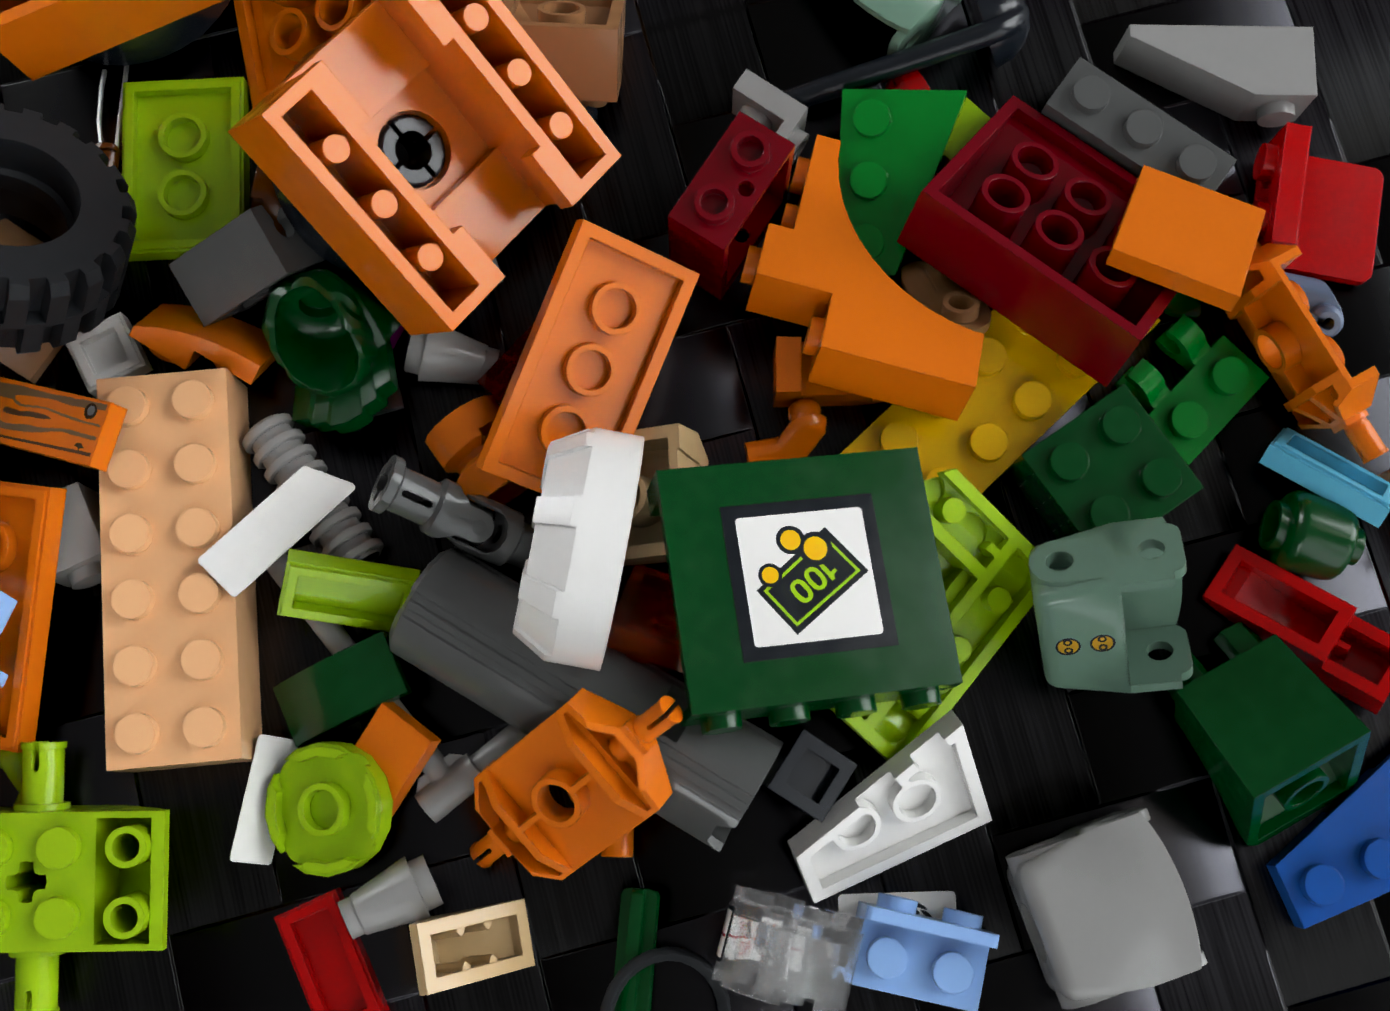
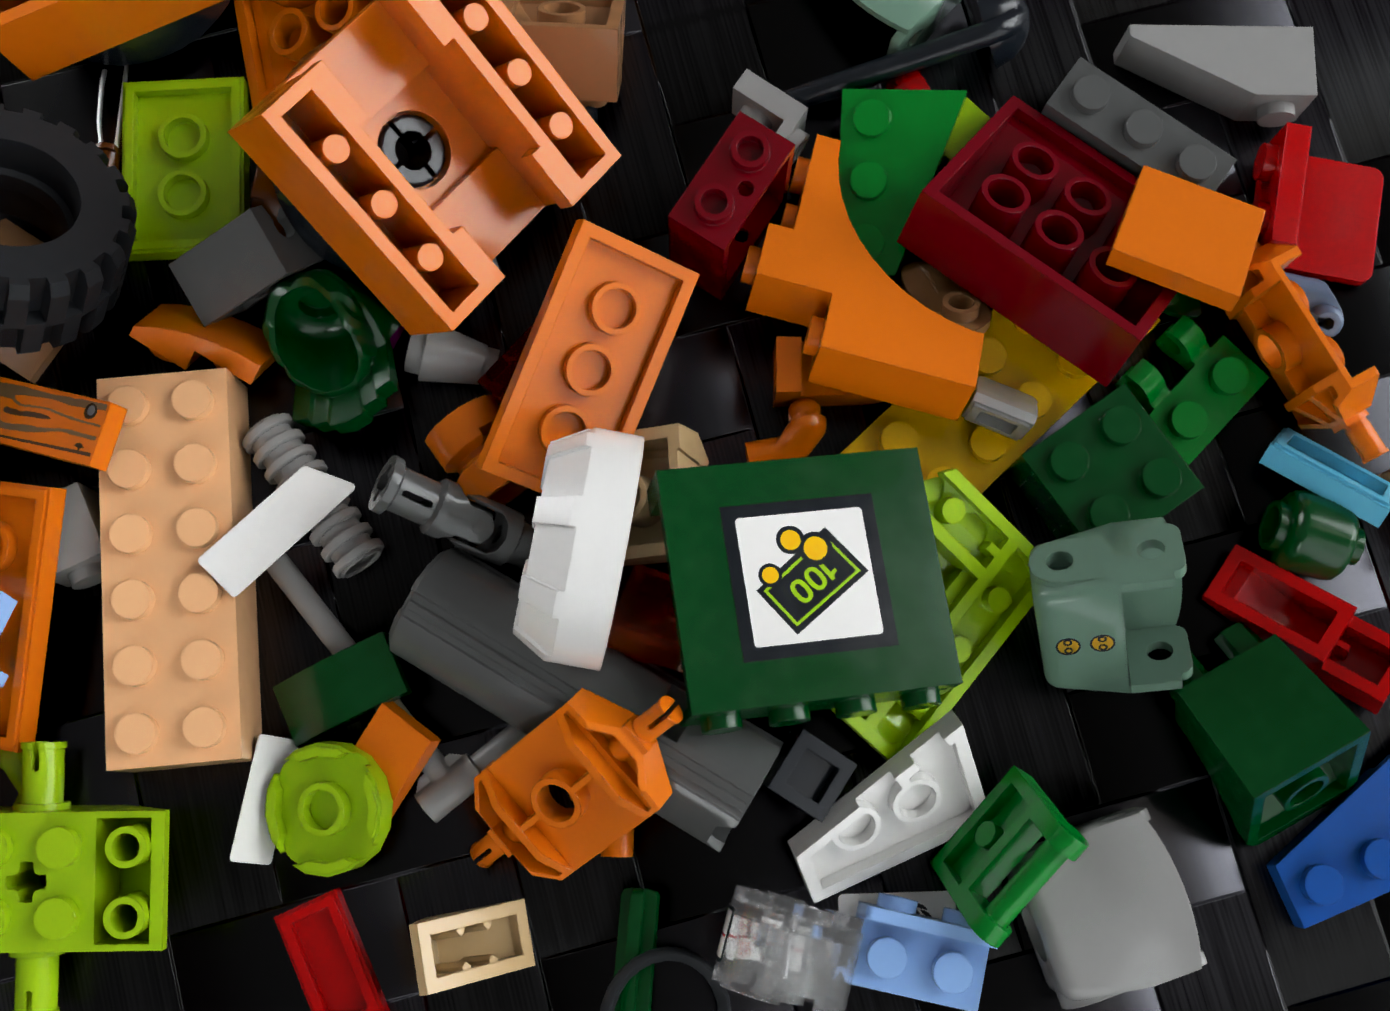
white tile [66,312,153,398] -> none
lime tile [277,549,420,632] -> none
light grey cone [337,855,444,940] -> none
none -> green plate [930,765,1089,948]
none -> light grey slope [962,376,1038,441]

